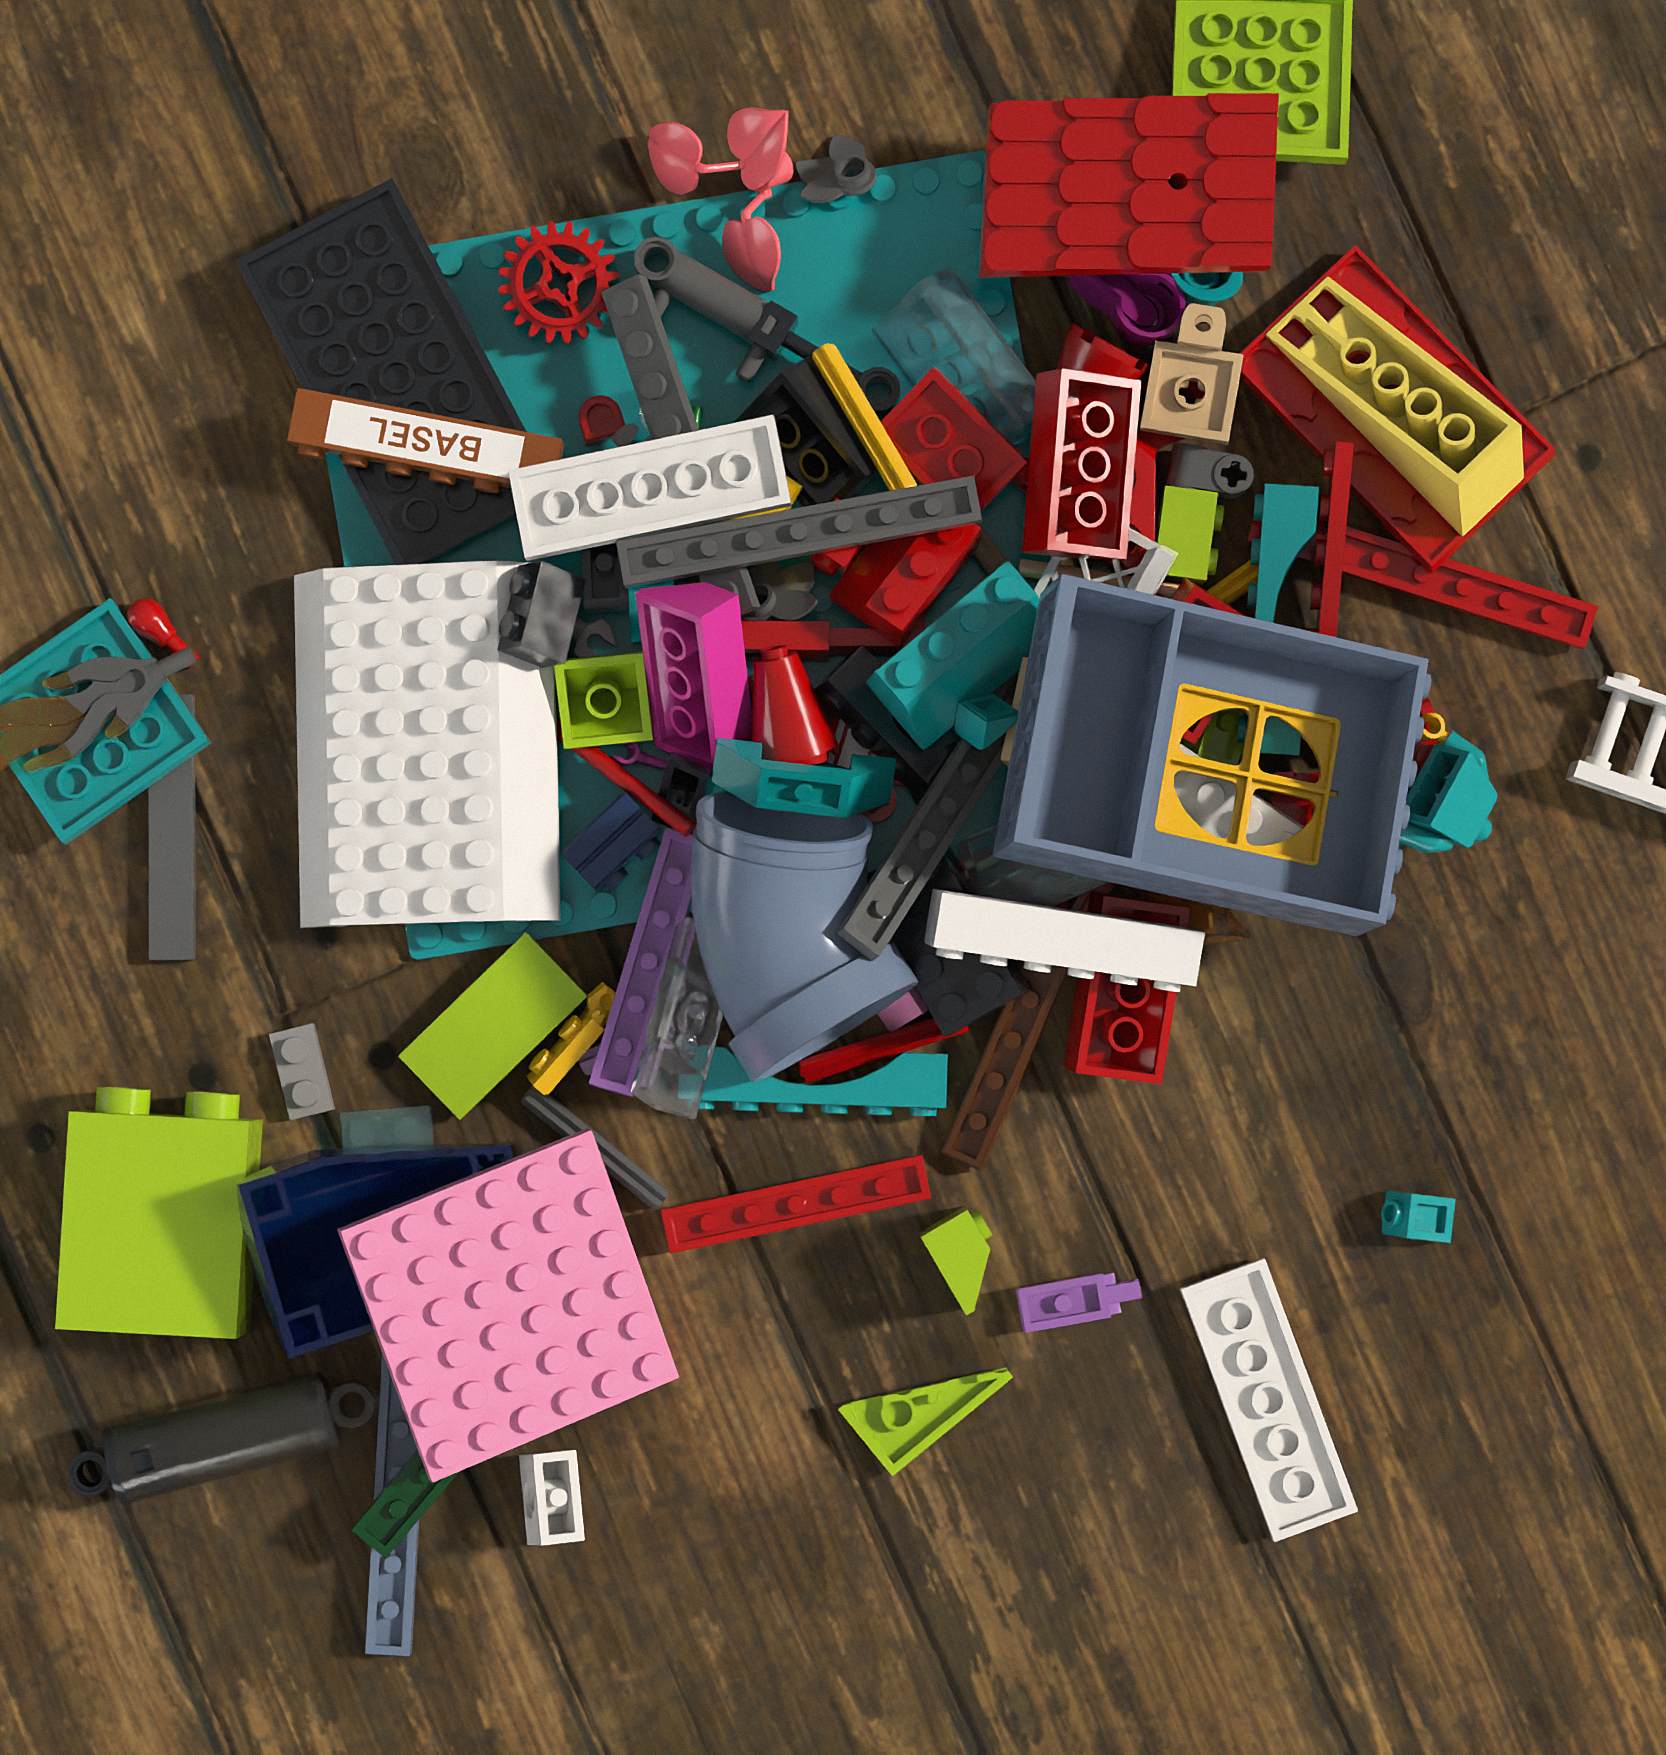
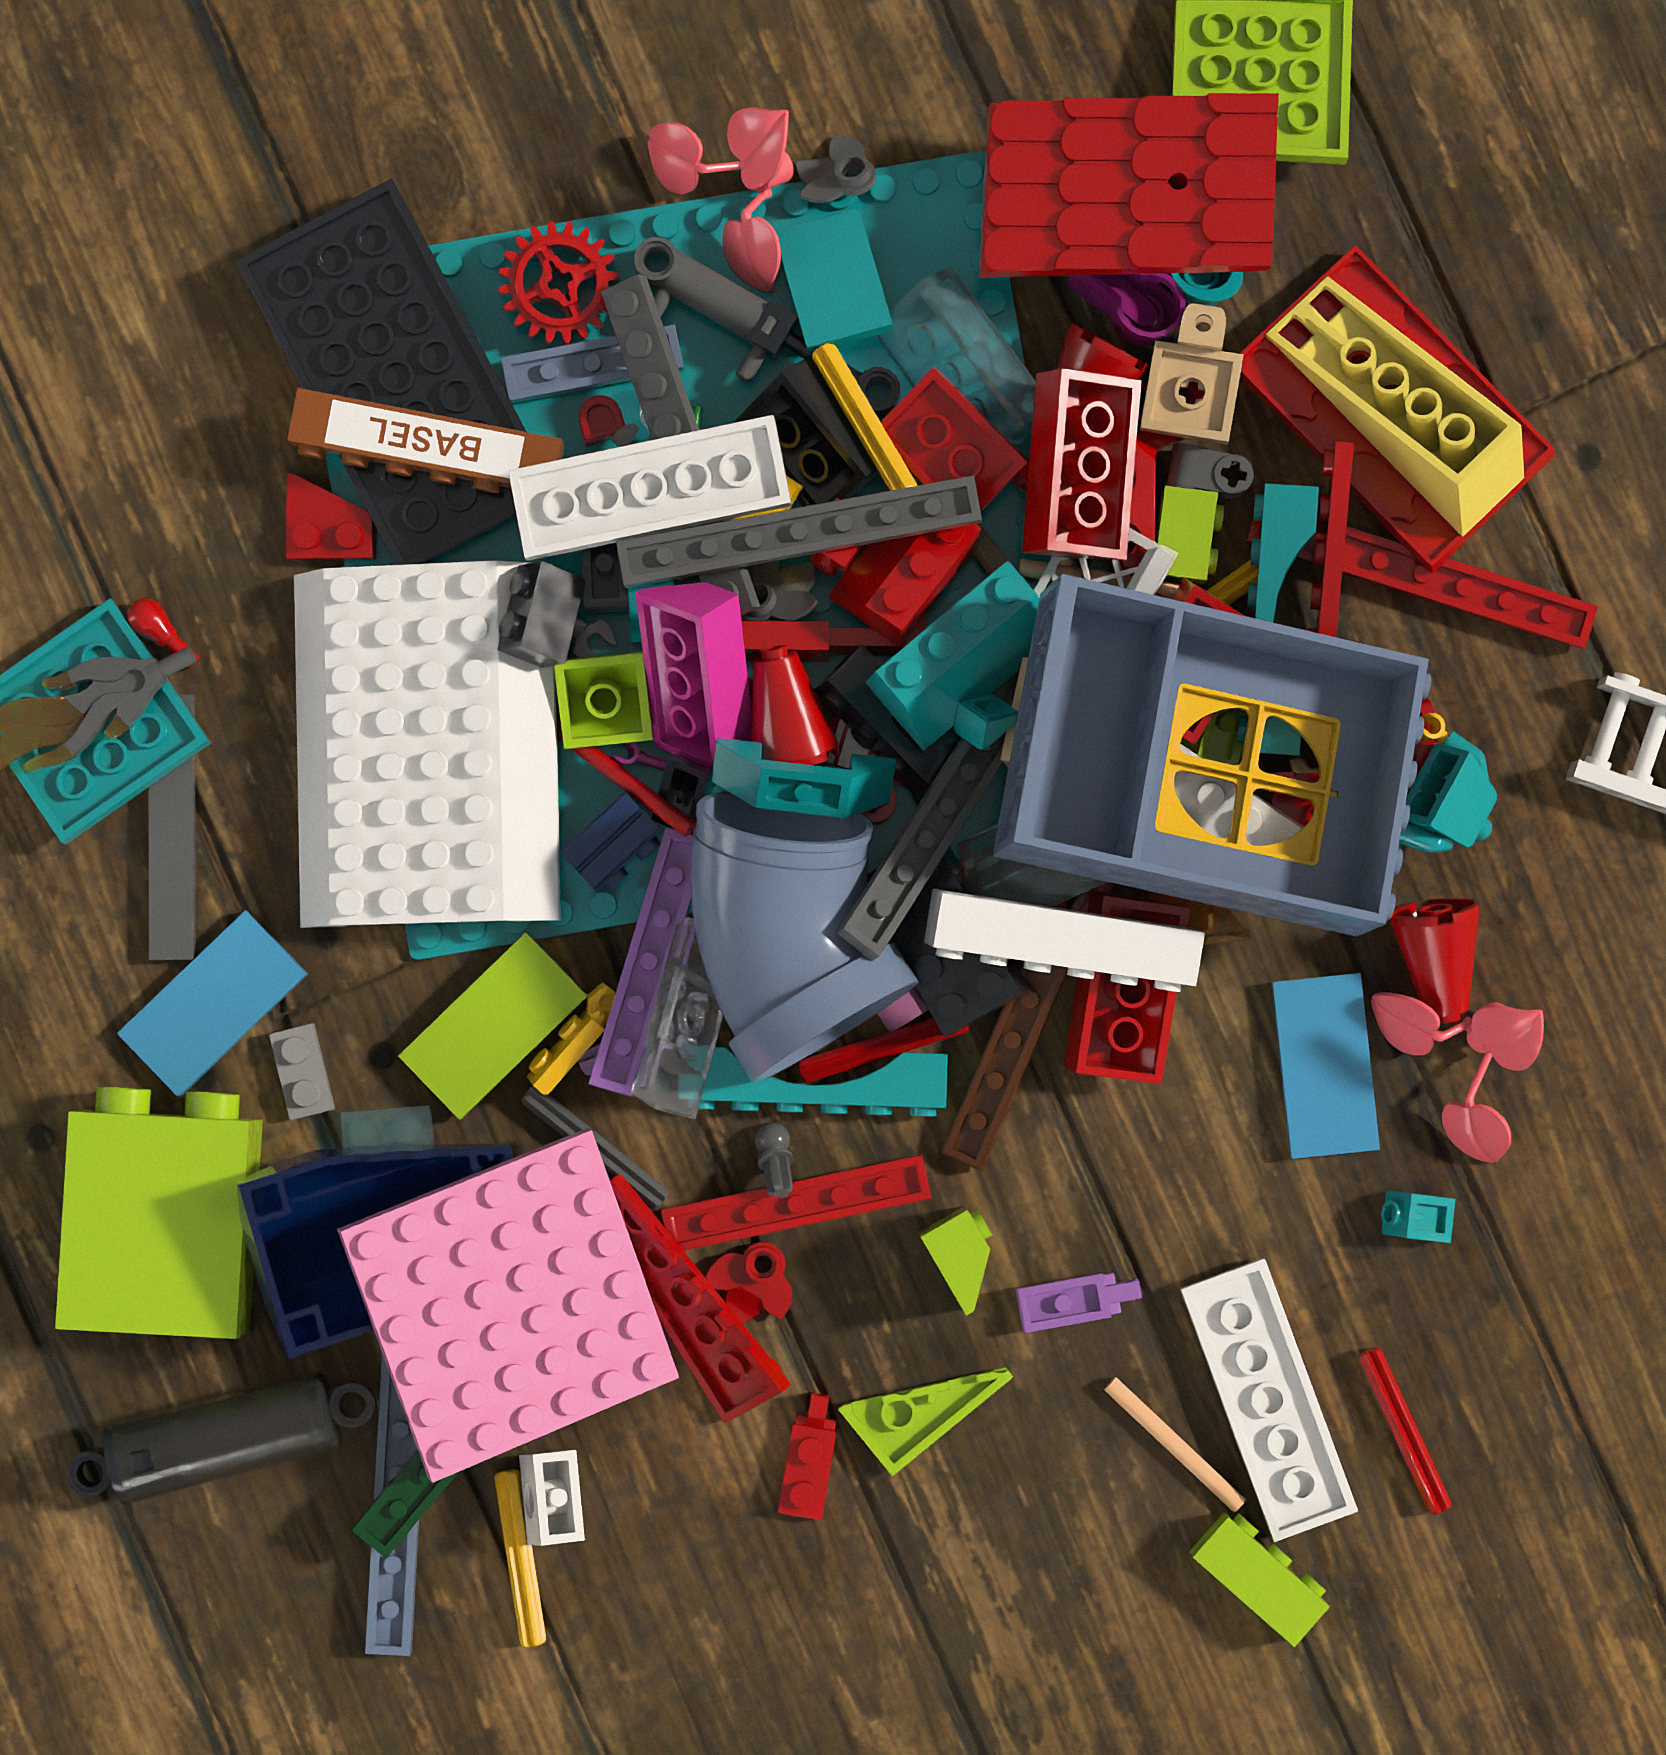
none -> dark azure tile [117,910,308,1097]
none -> red wing [286,474,377,560]
none -> yellow axle [494,1469,546,1647]
none -> sand blue plate [501,324,684,403]
none -> red wing [610,1174,791,1424]
none -> red plate [706,1242,792,1323]
none -> dark grey axle [755,1122,793,1199]
none -> teal tile [775,208,894,354]
none -> red hinge [778,1392,837,1520]
none -> light nougat bar [1104,1377,1246,1512]
none -> lime brick [1189,1512,1330,1647]
none -> dark azure tile [1271,973,1380,1159]
none -> red axle [1359,1347,1452,1515]
none -> coral plant [1371,992,1544,1163]
none -> red cone [1390,897,1480,1024]

